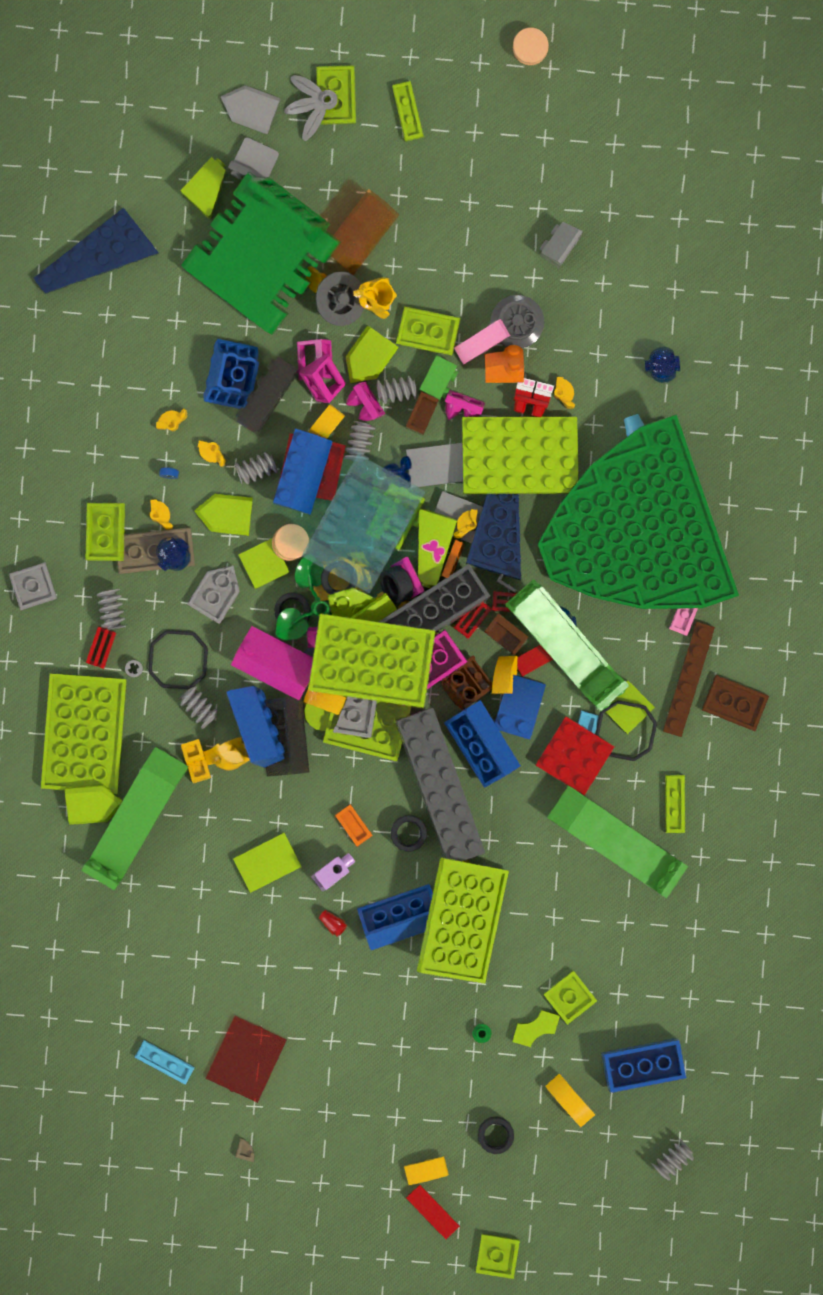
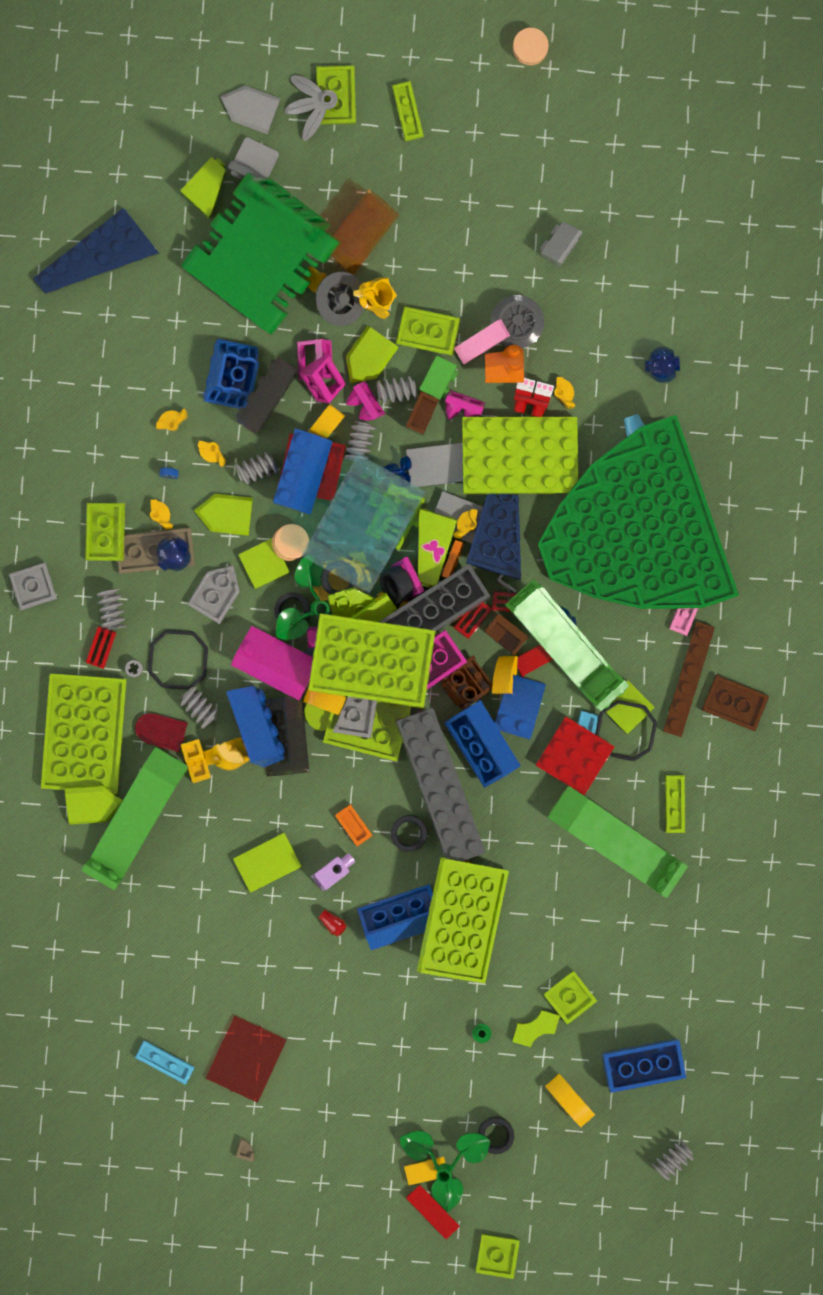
none -> dark red window [135,713,188,752]
none -> green plant [400,1130,490,1212]

